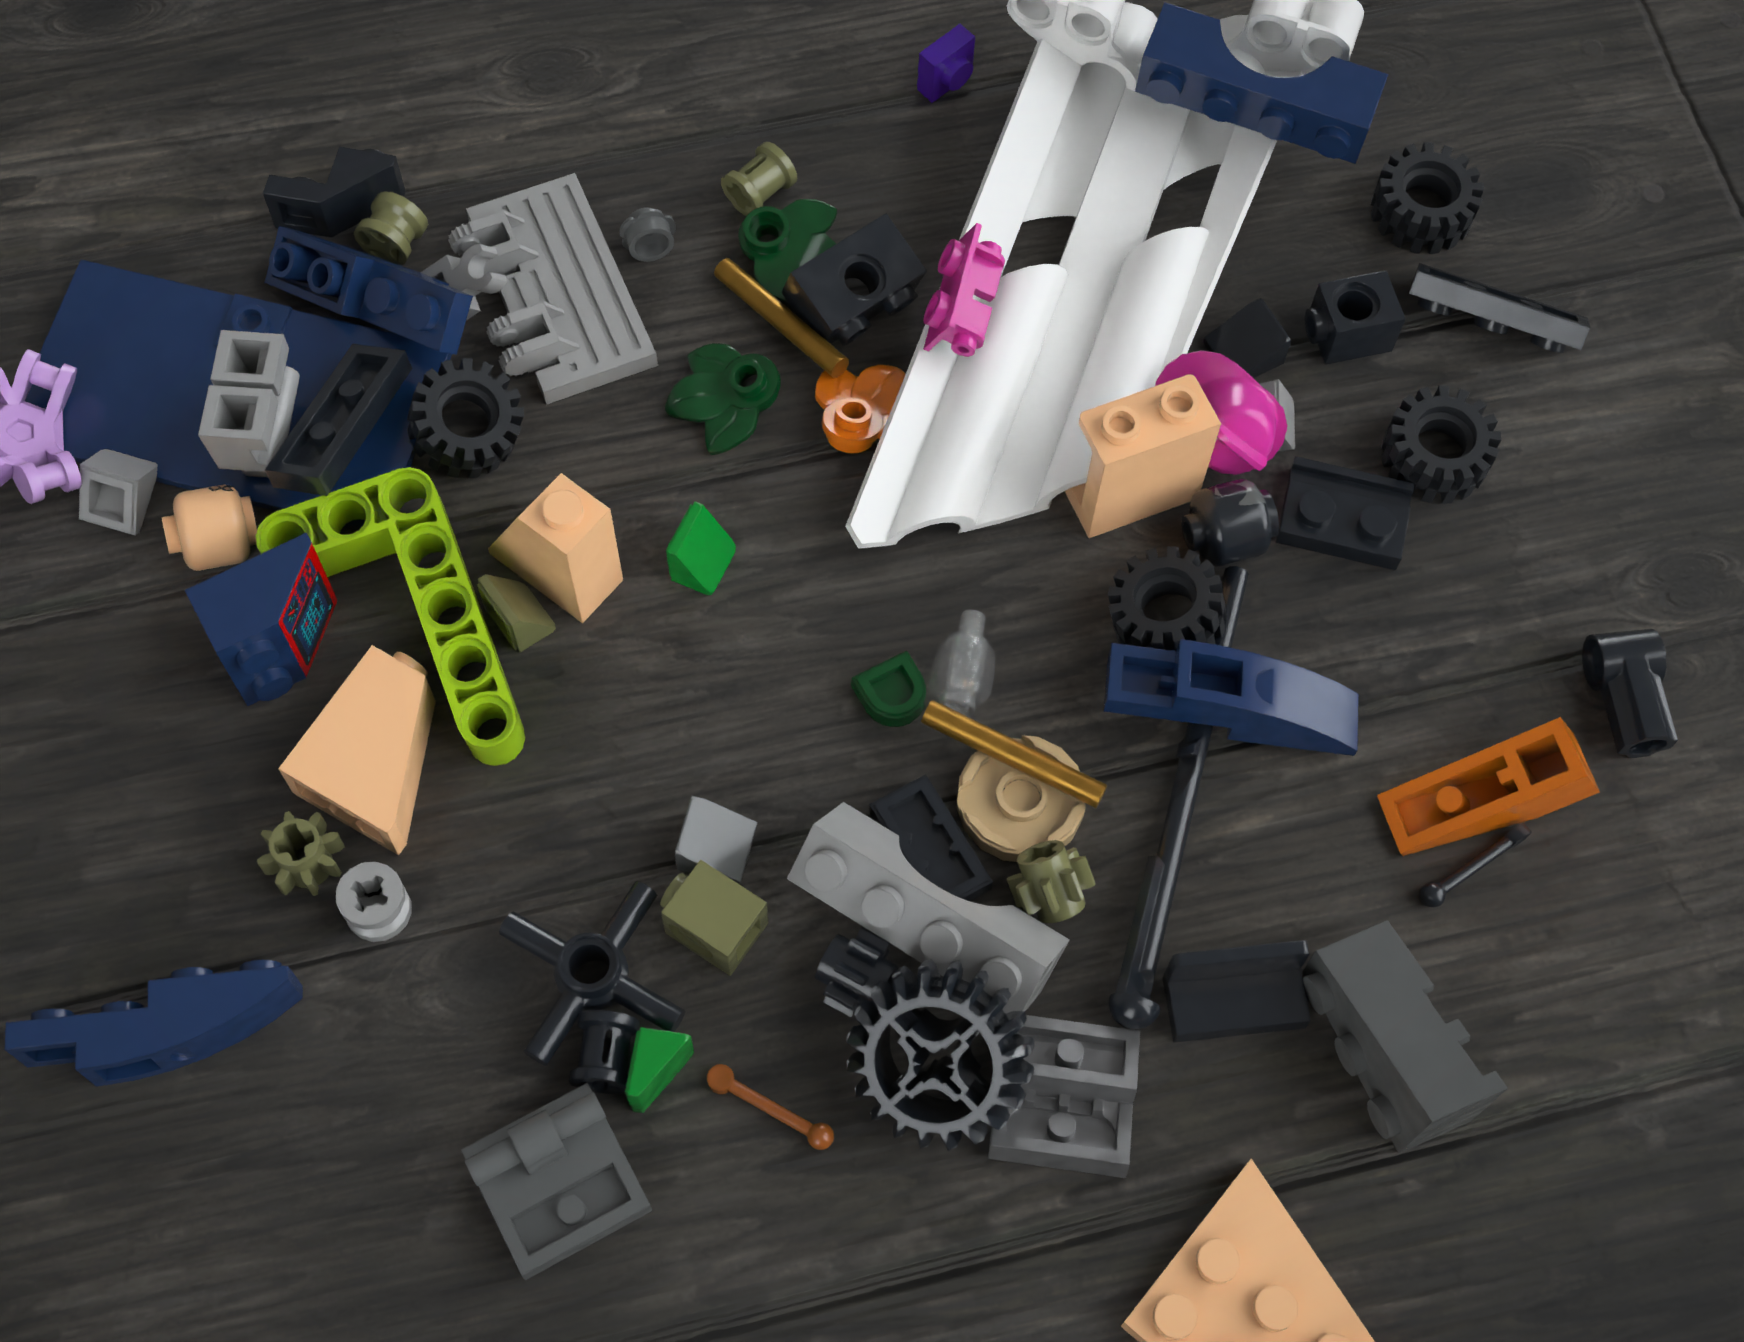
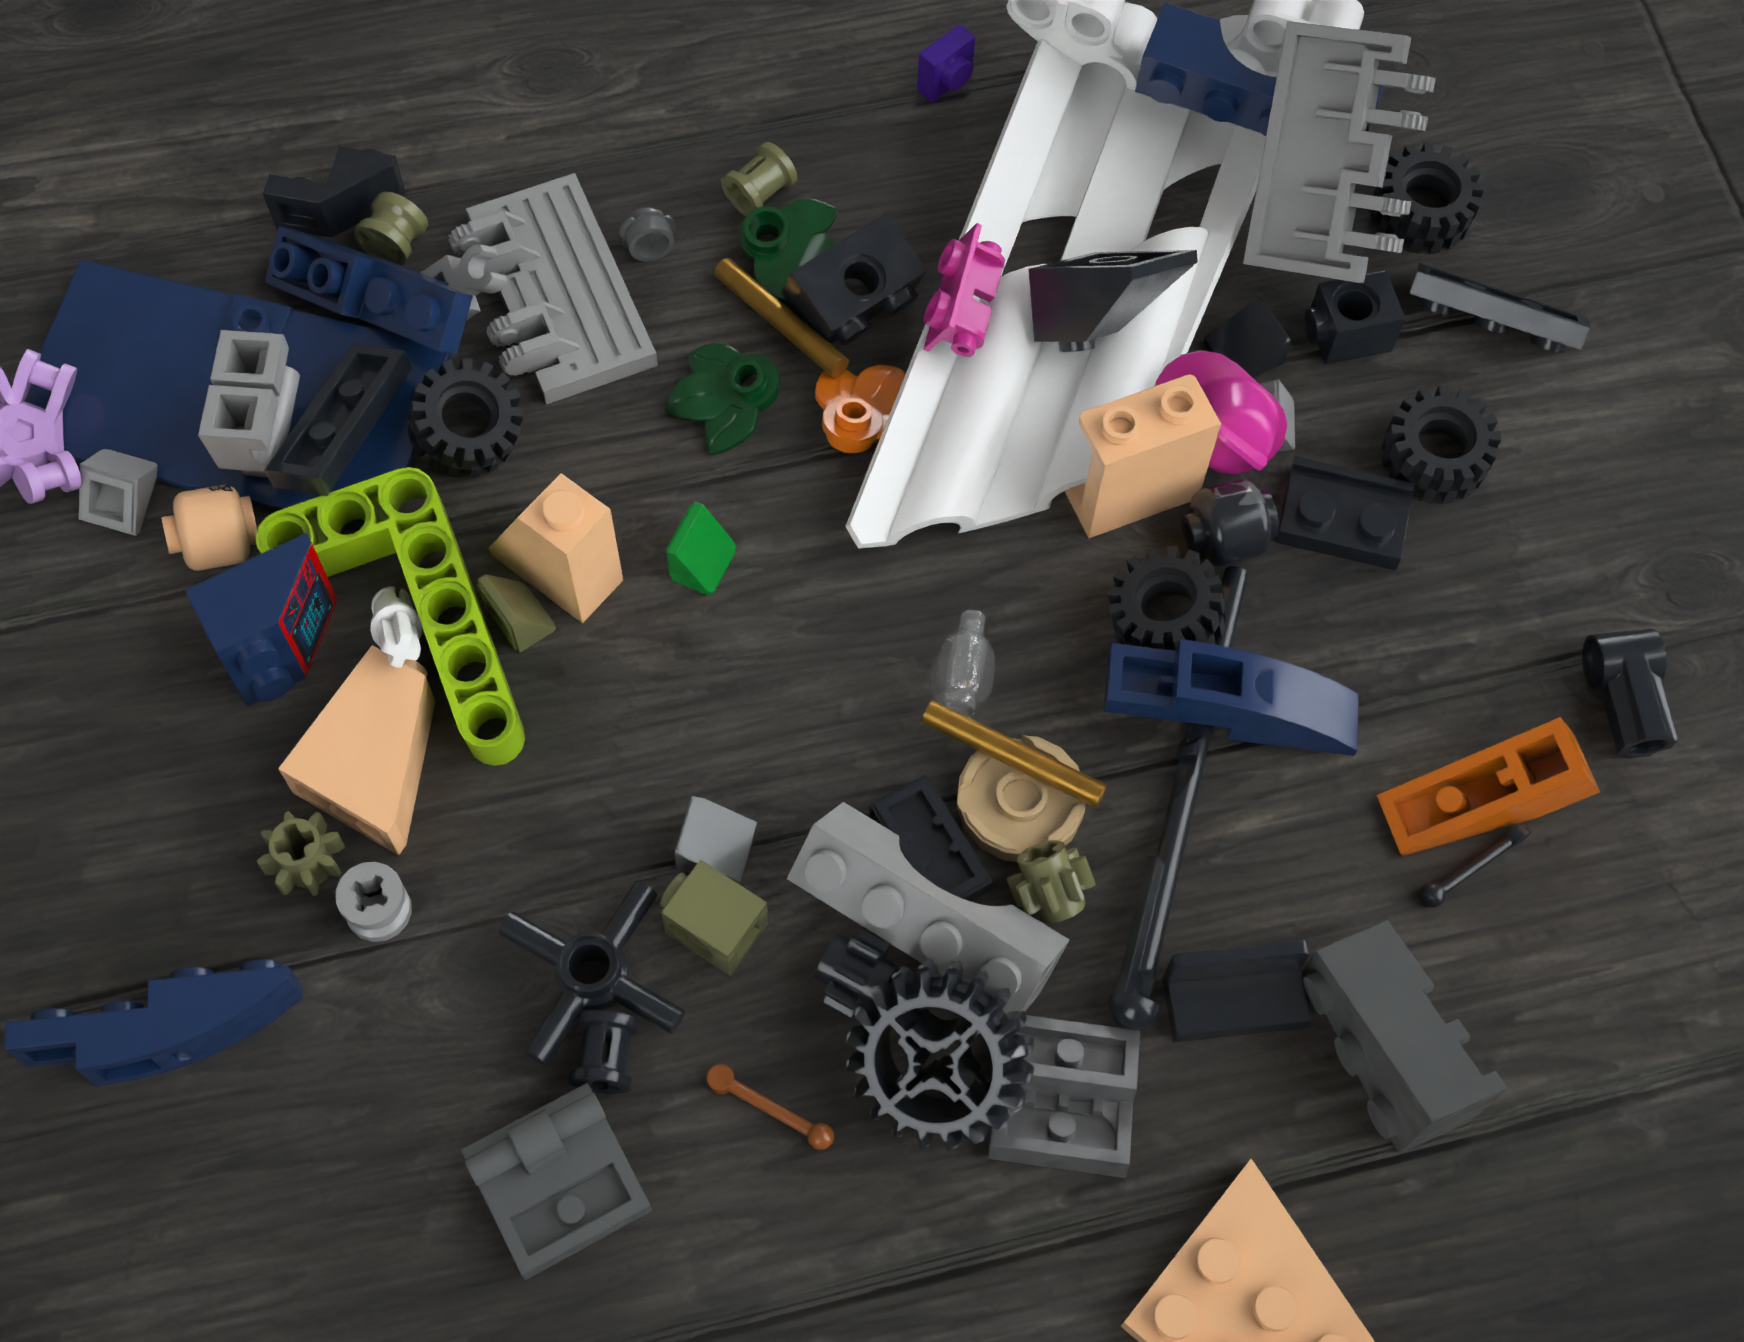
green slope [625,1027,694,1113] -> none
dark green tile [851,650,926,727] -> none
none -> white axle [370,586,422,668]
none -> black slope [1028,250,1198,352]
none -> light grey hinge [1243,21,1436,283]

